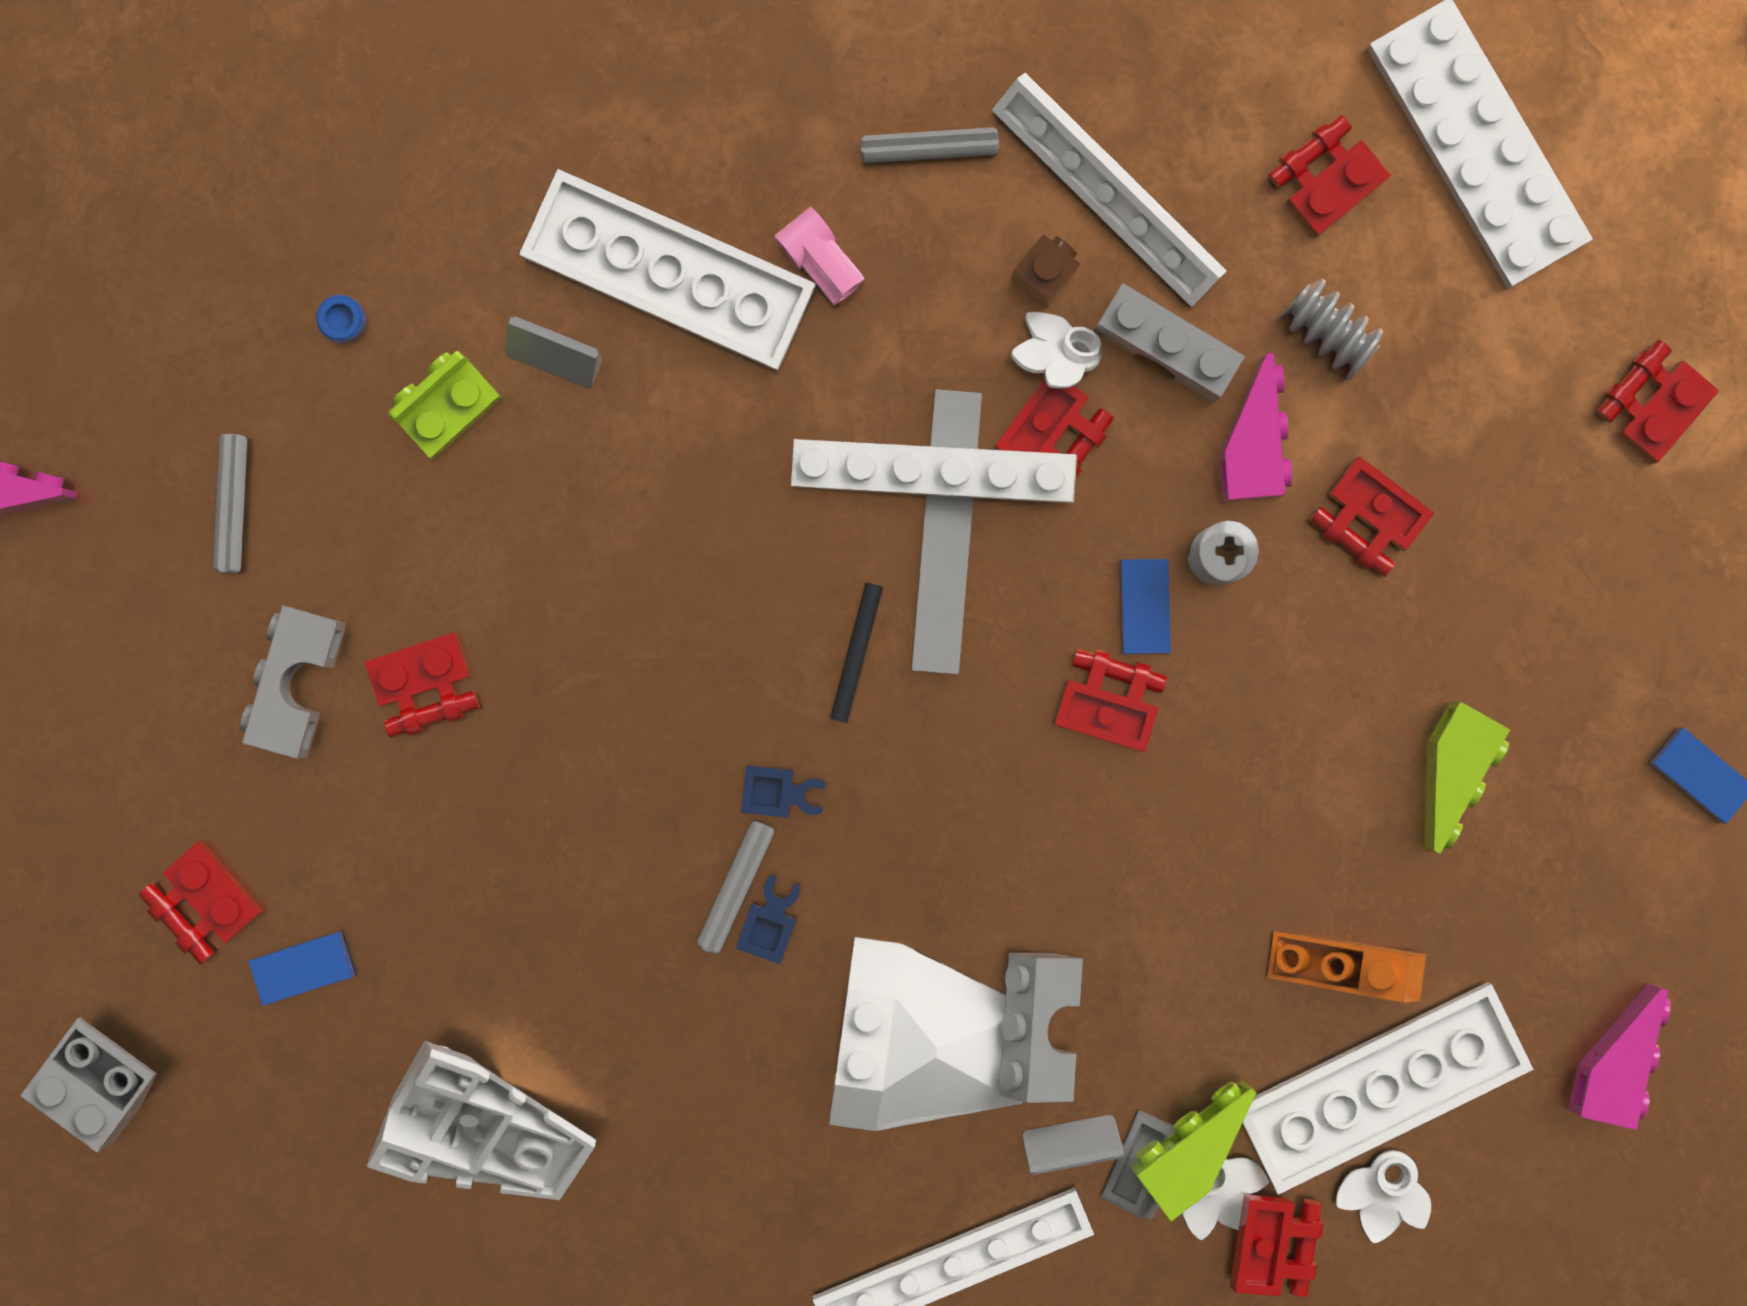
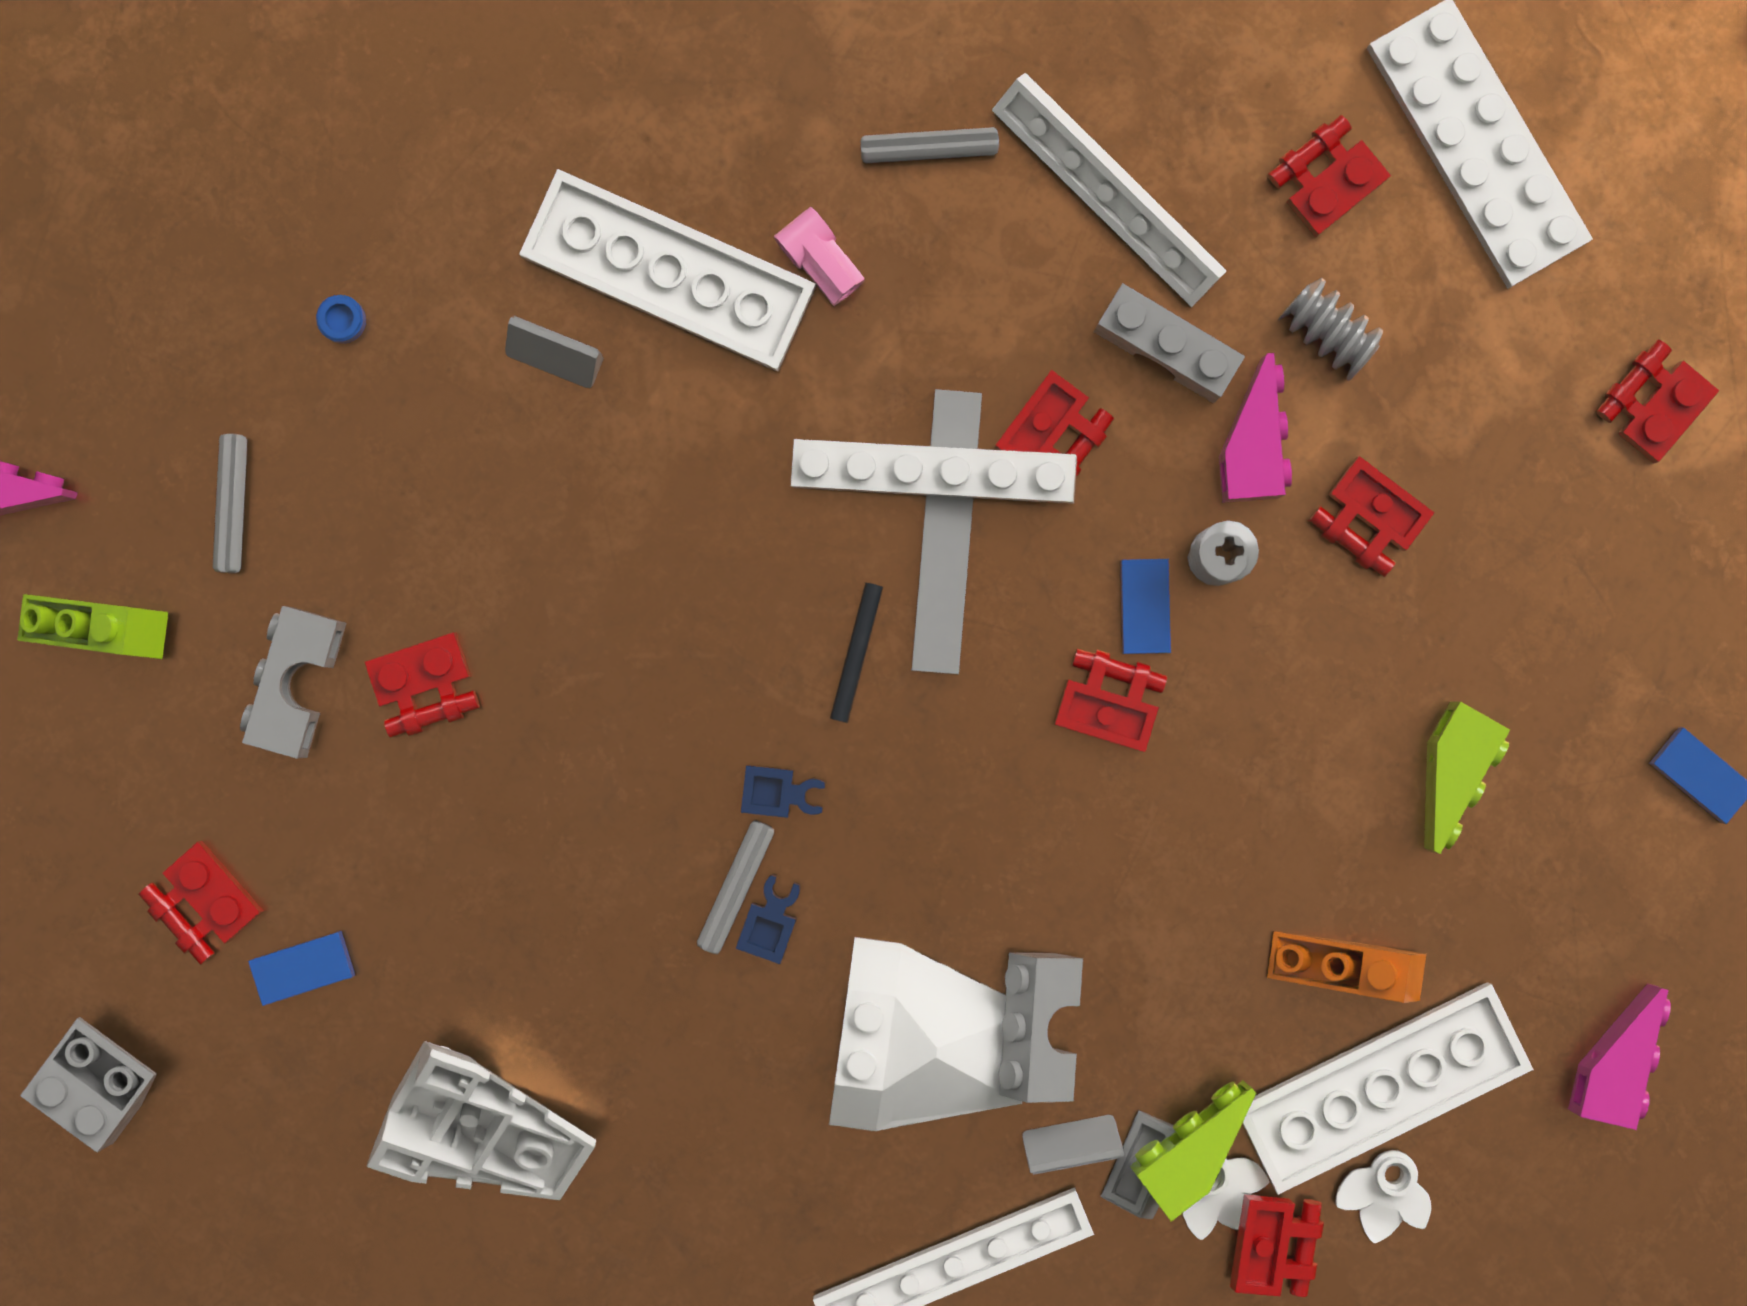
lime bracket [388,351,502,460] -> none
reddish brown brick [1011,234,1080,309] -> none
white plate [1011,312,1102,389] -> none
none -> lime slope [17,594,168,659]

